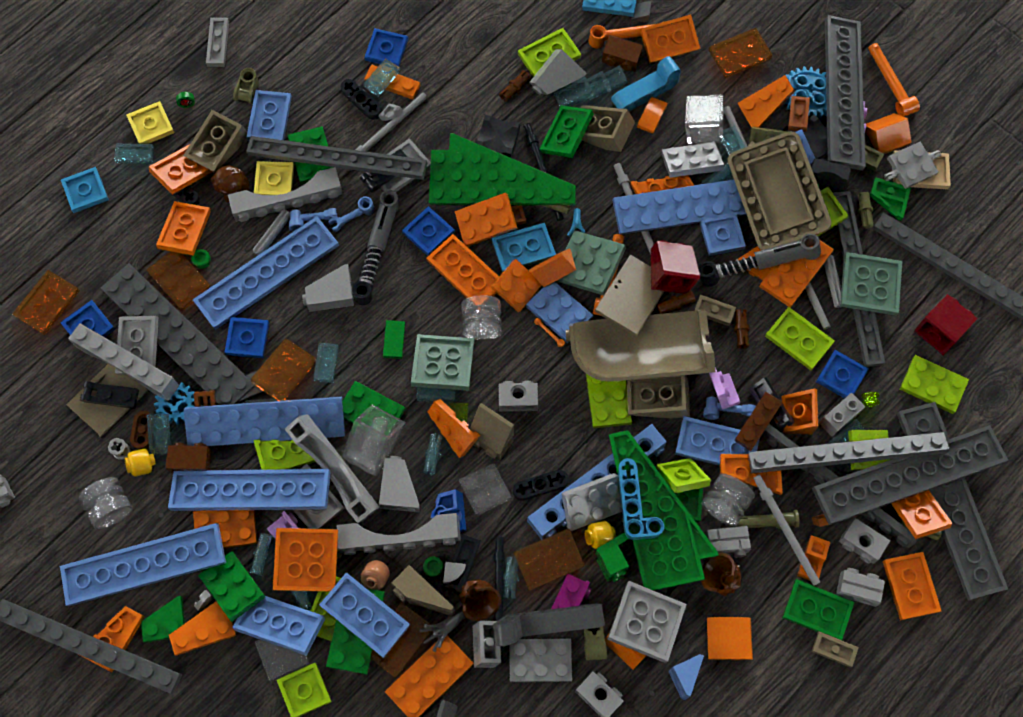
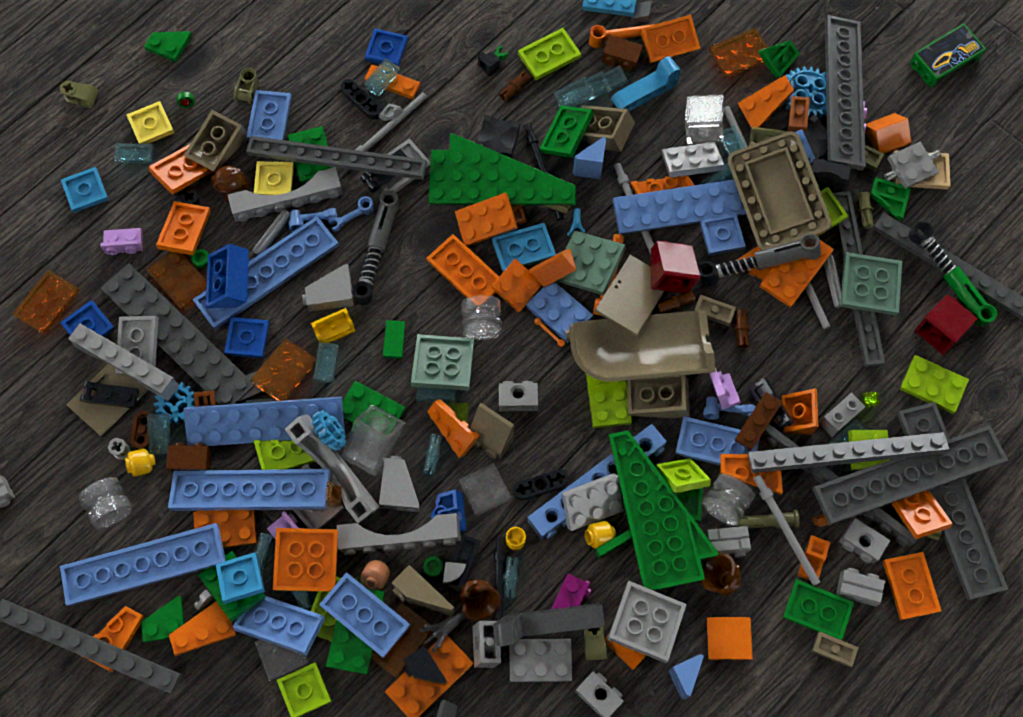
light grey plate [206,18,229,67] -> none
blue plate [402,206,455,256] -> none
clear orange plate [513,528,585,590] -> none
light grey slope [529,49,587,95] -> none
green brick [597,544,629,583] -> none
dark azure beam [618,458,664,540] -> none
orange slope [637,97,668,134] -> none
lime plate [765,307,835,371] -> none
blue tile [816,350,868,399] -> none
orange piece [868,43,920,117] -> none
none -> olive piece [60,81,98,108]
none -> lavender bracket [100,228,143,255]
none -> green wing [144,31,192,62]
none -> blue slope [206,244,249,308]
none -> dark azure plate [216,552,265,604]
none -> yellow hinge [311,308,356,346]
none -> dark azure gear [311,410,347,451]
none -> clear orange slope [325,481,342,507]
none -> black slope [403,646,448,686]
none -> black piece [477,46,508,76]
none -> yellow wheel [506,527,526,551]
none -> medium blue slope [573,137,606,179]
none -> green wing [758,40,800,78]
none -> piece [909,221,997,326]
none -> panel [910,23,986,88]

